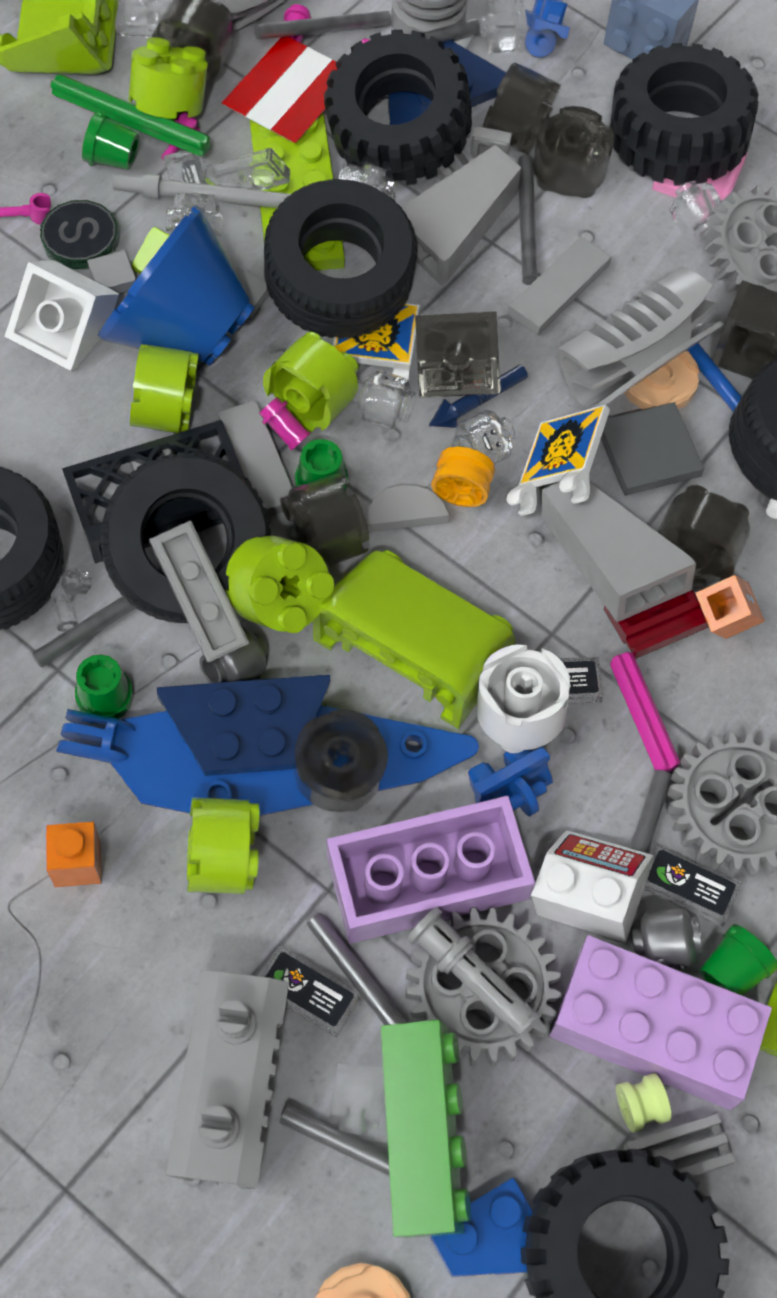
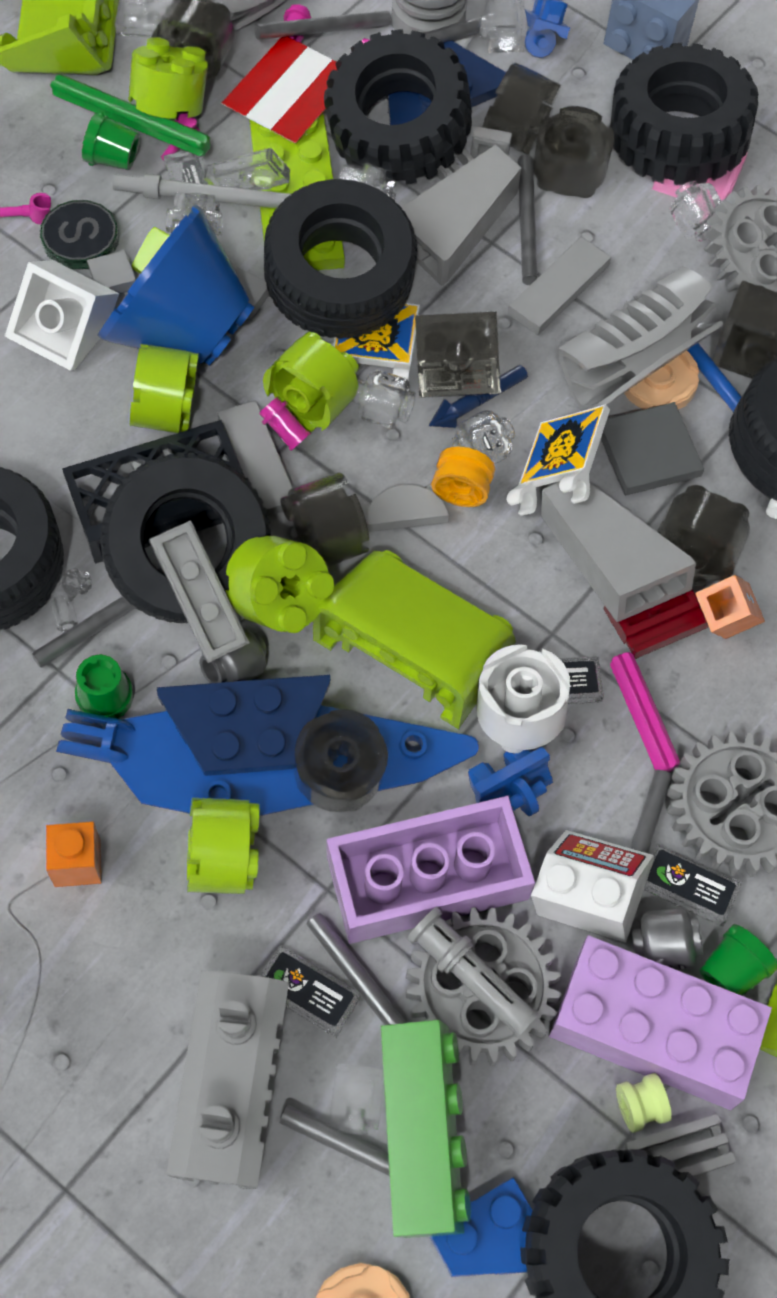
green piece [295,439,348,506] -> none

